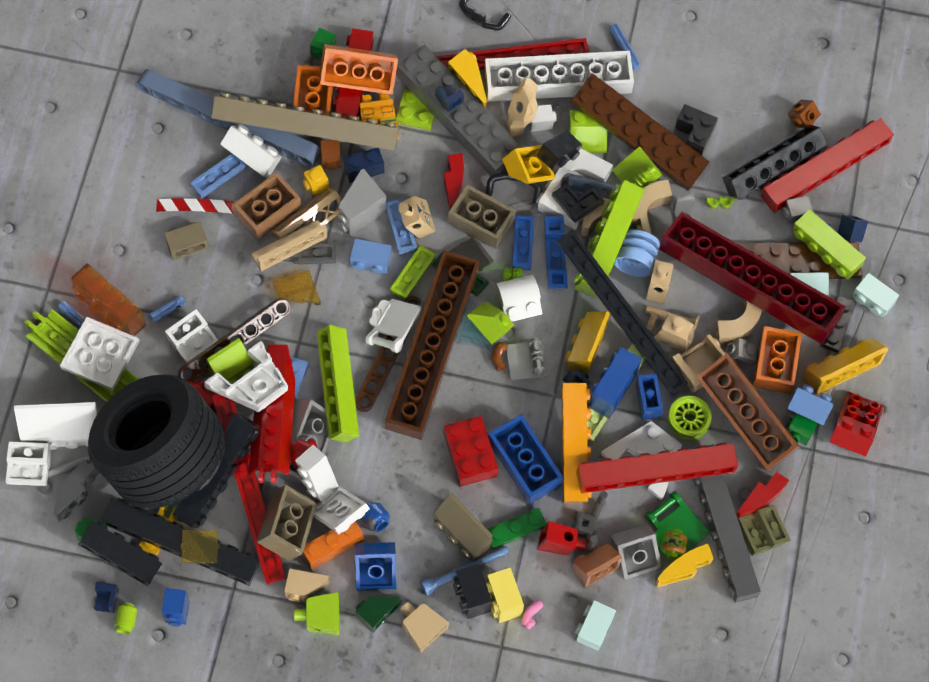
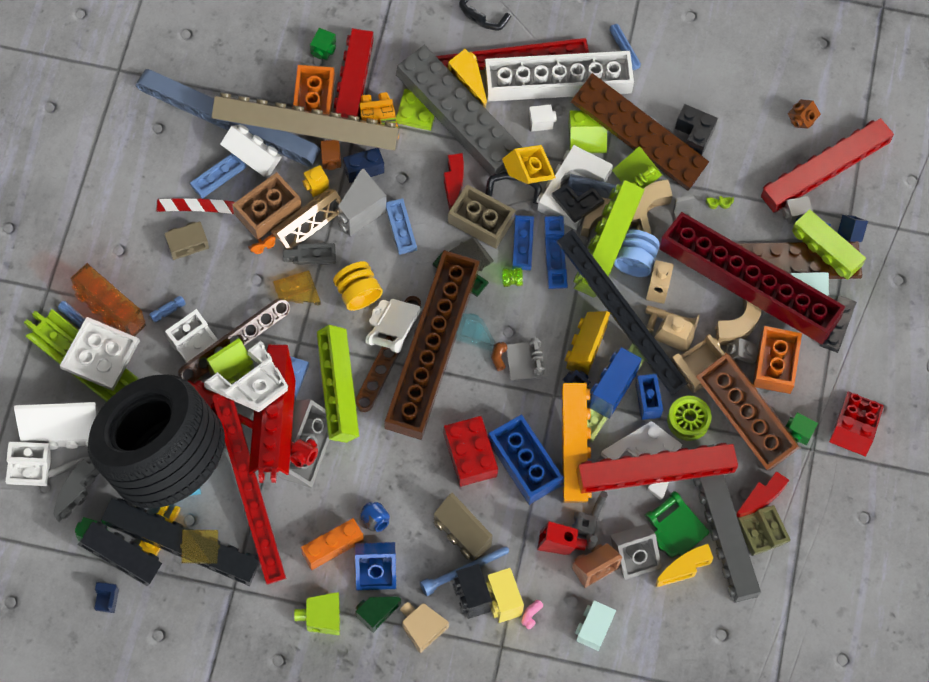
lime brick [114,603,138,634] -> none
blue brick [162,588,190,627] -> none
black arch [173,413,261,528] -> none
tan fence [251,220,327,271] -> none
dark tan brick [257,485,317,561] -> none
tan slope [284,569,330,602] -> none
white brick [295,445,339,503] -> none
white plate [313,486,370,534] -> none
orange slope [320,44,398,95] -> none
medium blue brick [350,239,392,274] -> none
lime plate [390,245,436,300] -> none
tan torso [398,196,436,239] -> none
dark blue panel [435,85,464,112] -> none
lime slope [467,301,514,344] -> none
green plate [487,508,546,549] -> none
white brick [496,275,542,321] -> none
tan piece [507,77,538,137] -> none
black brick [537,130,582,171] -> none
clear neon green head [660,529,688,560] -> none
black brick [722,125,827,200] -> none
medium blue brick [788,384,834,425] -> none
yellow slope [803,338,888,394] -> none
light aqua brick [852,273,899,319] -> none
none -> orange piece [248,234,276,254]
none -> yellow wheel [333,261,383,311]

